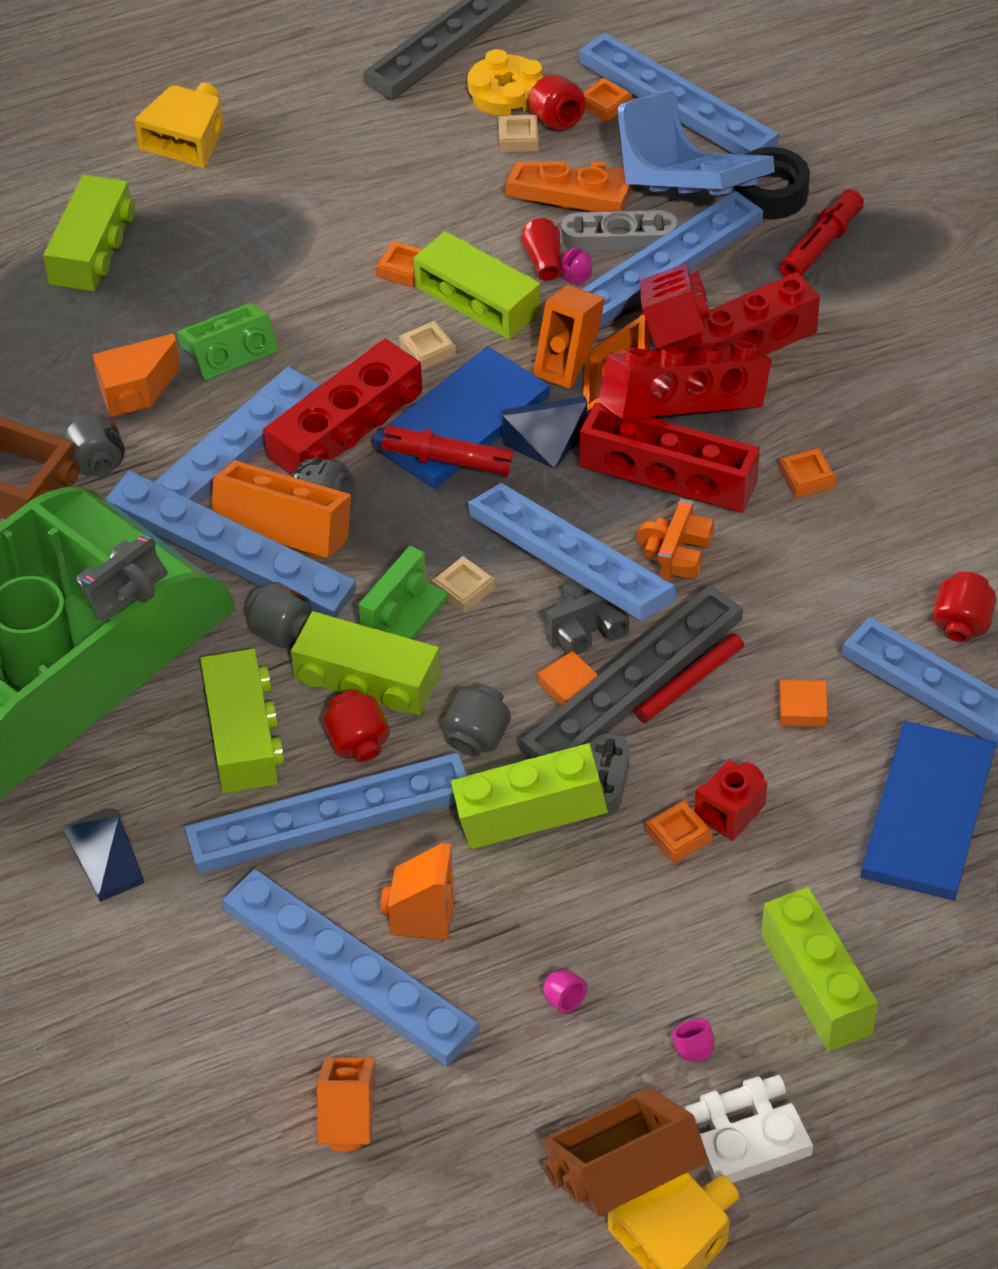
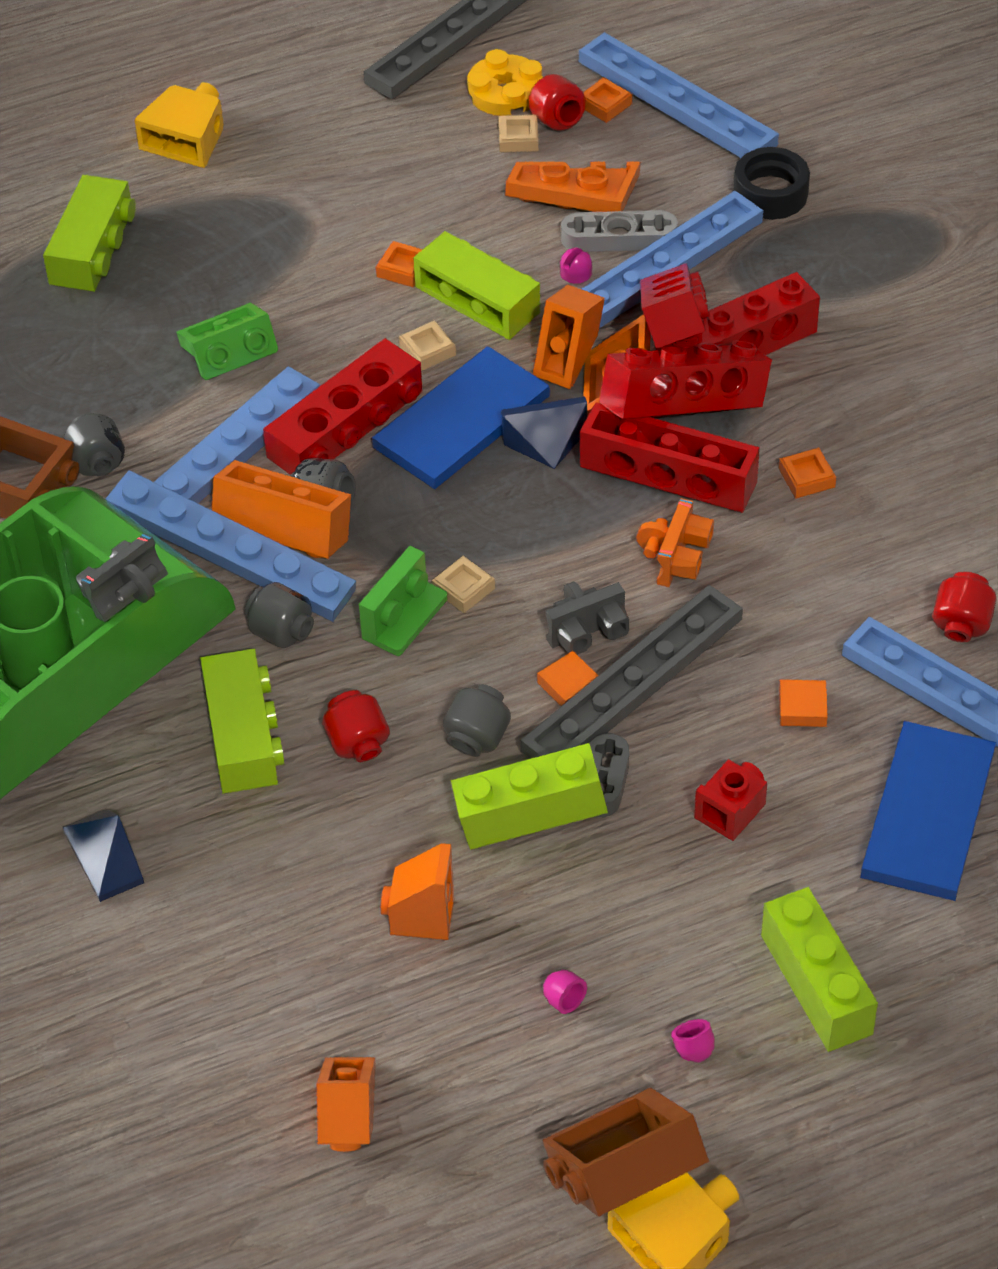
orange slope [93,333,180,418] -> none
medium blue plate [184,752,467,875] -> none
medium blue plate [222,869,479,1067] -> none
lime brick [291,611,441,716] -> none
red pin [381,424,514,477] -> none
medium blue plate [468,483,676,621] -> none
red cone [521,218,562,281] -> none
medium blue bracket [618,91,775,195] -> none
red bar [635,633,744,723] -> none
orange tile [645,800,713,864] -> none
white plate [683,1075,813,1183] -> none
red pin [779,189,864,277] -> none

